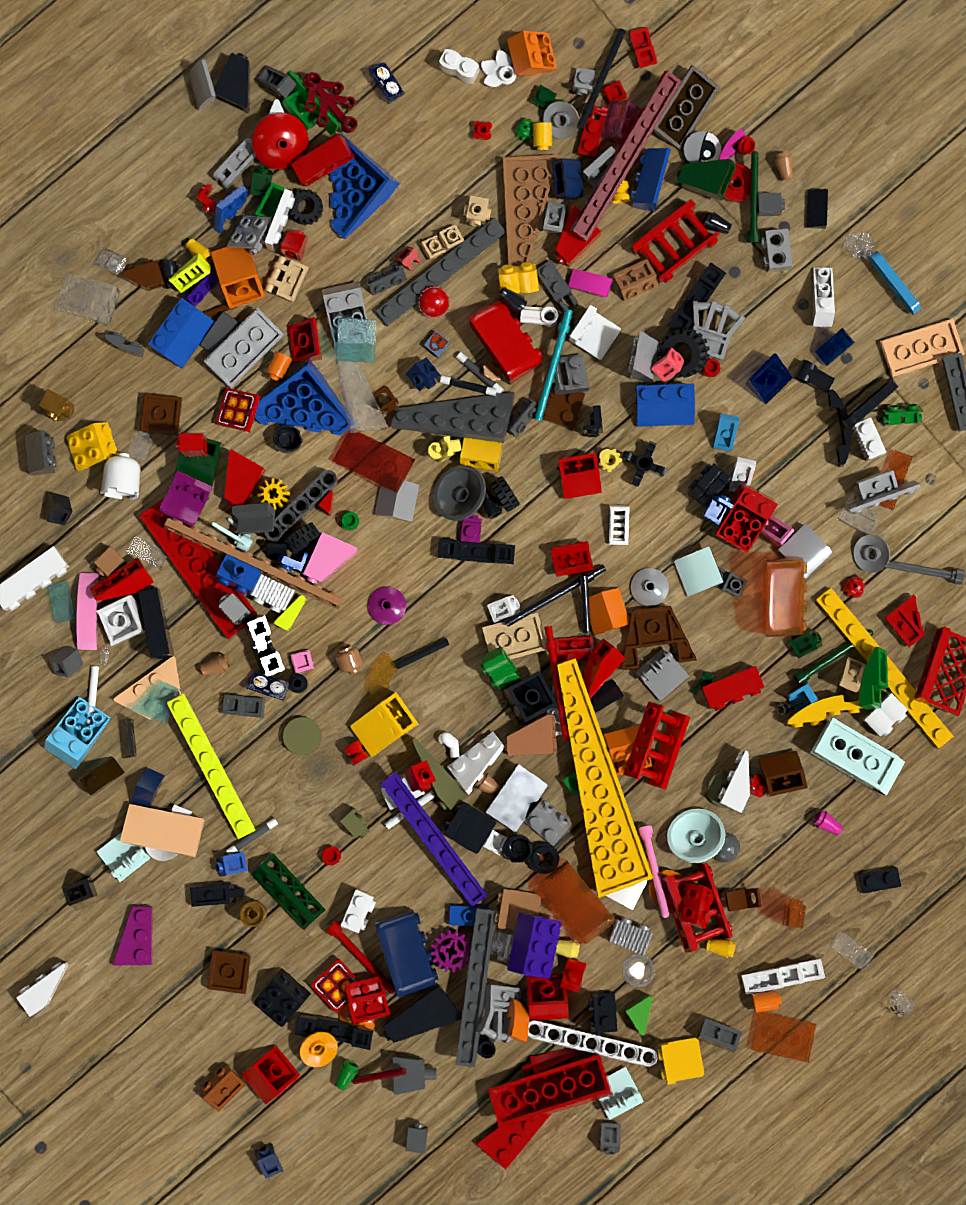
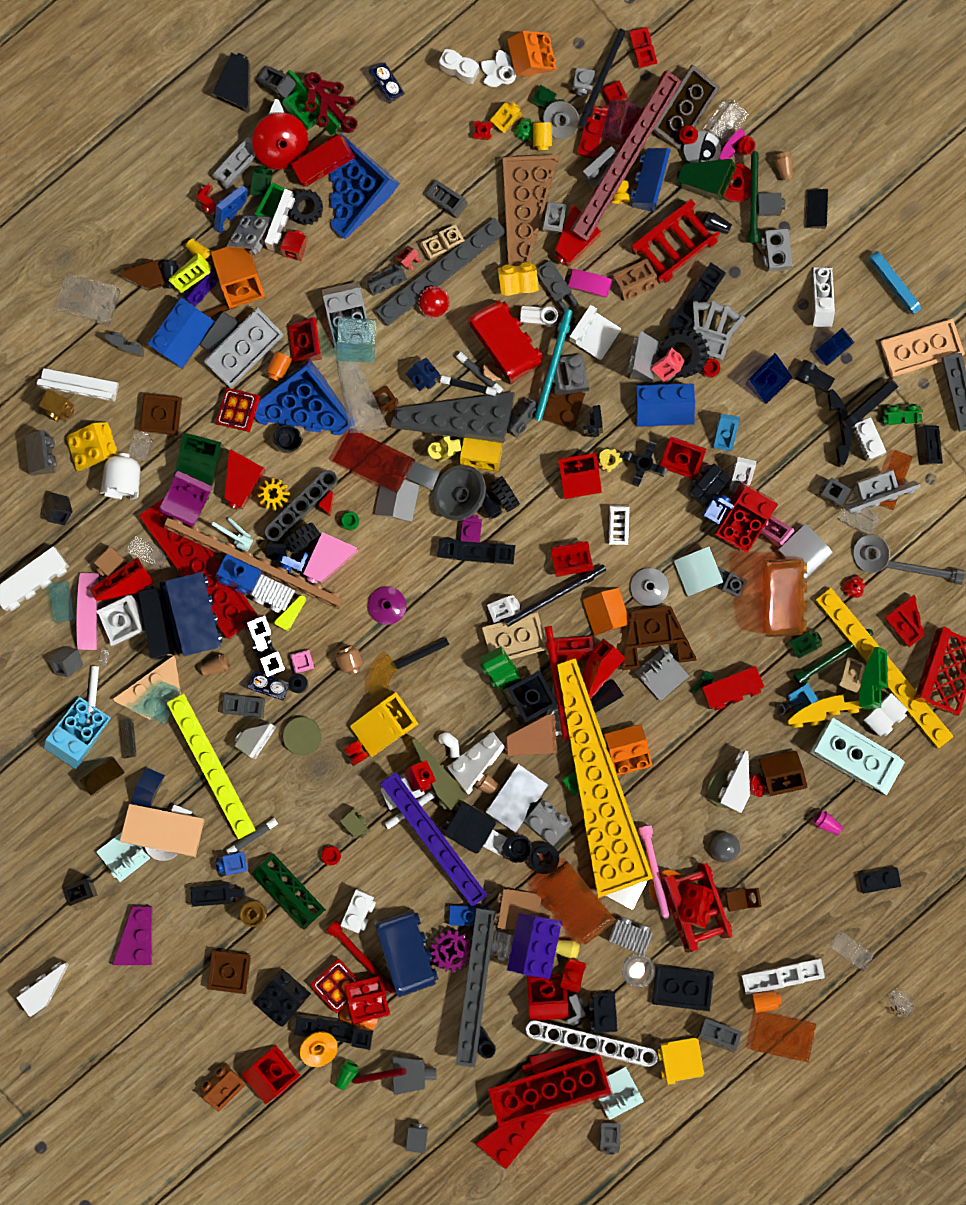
clear slope [93,248,127,275] -> none
red brick [176,433,207,457] -> none
light grey slope [188,59,215,111] -> none
light grey brick [219,593,251,625] -> none
dark grey panel [232,503,275,534] -> none
dark blue bracket [255,1143,283,1179] -> none
tan plate [264,256,309,303] -> none
black slope [382,985,462,1043] -> none
tile [424,331,451,358] -> none
tan brick [463,195,491,227] -> none
light grey plate [477,985,521,1043] -> none
black cone [498,287,527,313] -> none
orange slope [507,999,529,1043] -> none
dark blue brick [552,158,584,200] -> none
black bar [580,575,591,633] -> none
red fence [623,701,691,790] -> none
bright green slope [625,995,653,1036] -> none
light aqua dish [667,809,725,863] -> none
yellow cone [706,939,736,958] -> none
clear orange brick [782,898,806,928] -> none
clear brick [843,230,875,260] -> none
none -> white fence [37,368,119,402]
none -> dark blue windscreen [160,572,222,657]
none -> white slope [234,724,276,759]
none -> dark grey slope [395,457,440,490]
none -> dark grey slope [425,180,468,218]
none -> yellow bracket [490,102,523,133]
none -> light grey bracket [566,993,585,1025]
none -> black tile [652,965,714,1011]
none -> red slope [660,436,707,480]
none -> red plate [679,126,698,145]
none -> clear bracket [704,99,749,144]
none -> dark grey brick [819,478,851,508]
none -> black slope [915,426,943,466]

